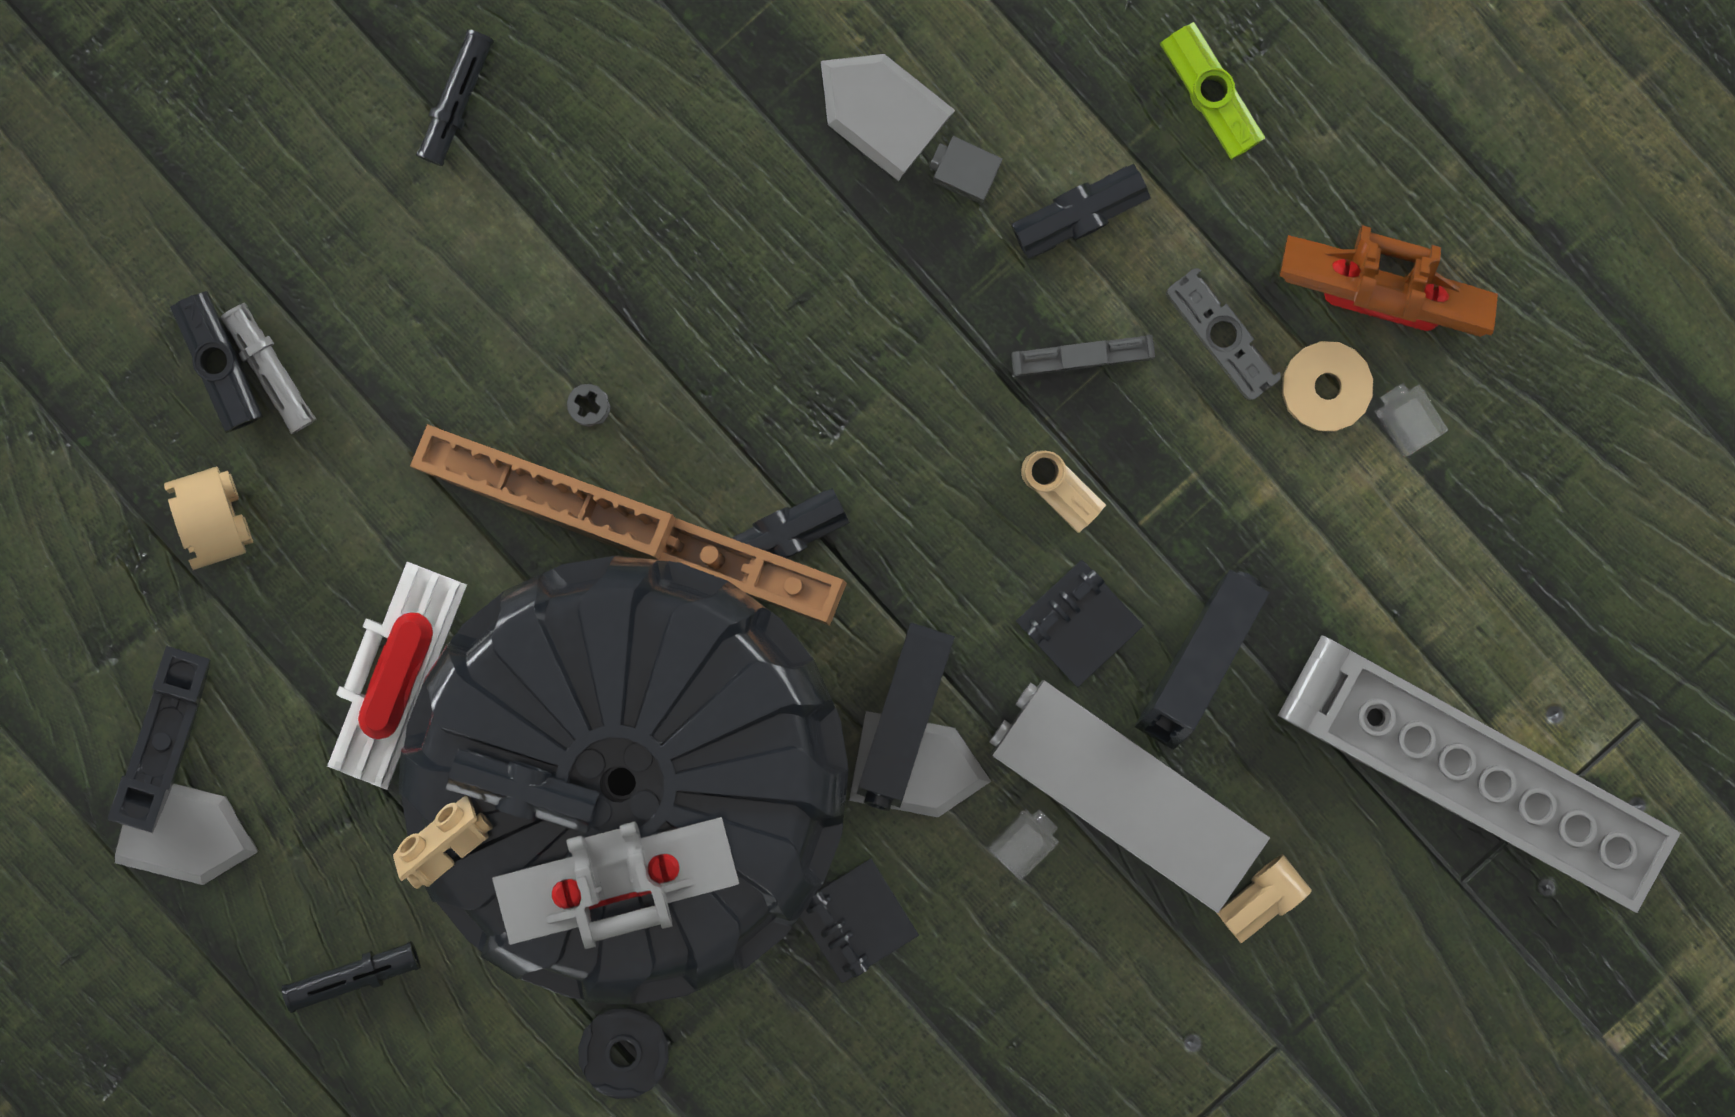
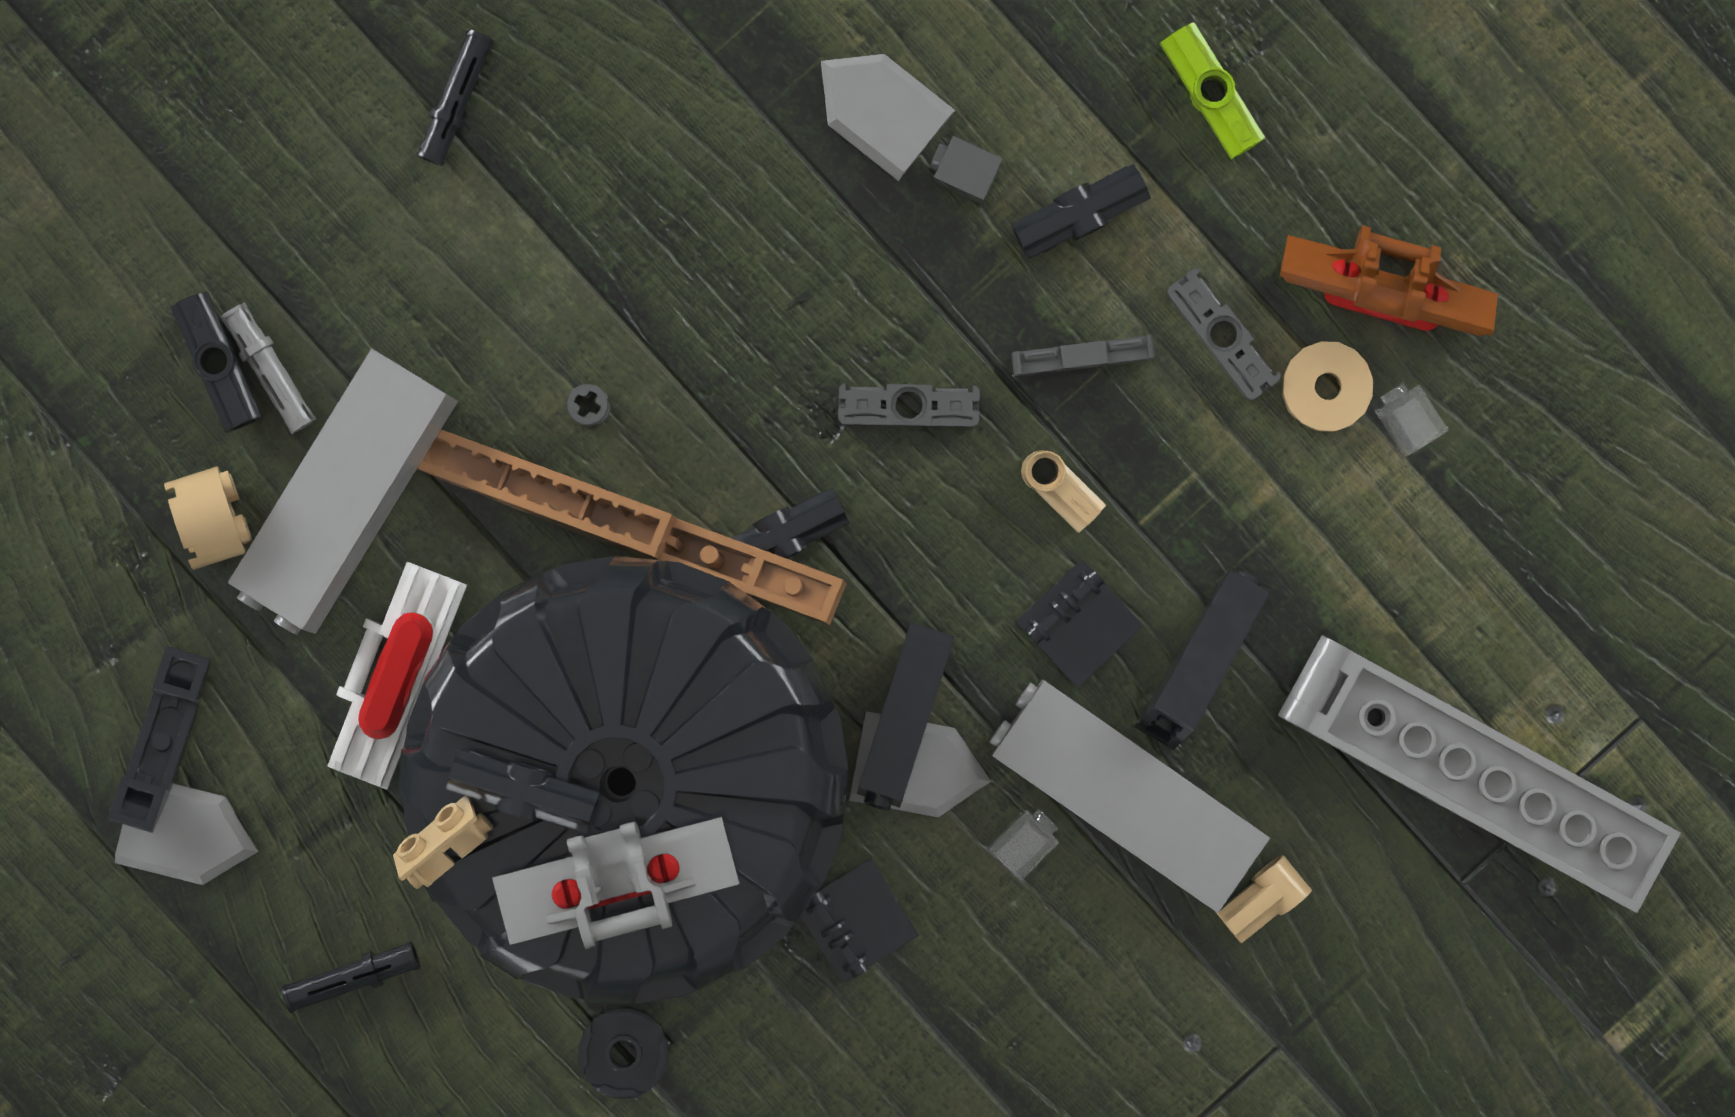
none -> light grey brick [228,348,458,635]
none -> dark grey piece [838,383,980,428]

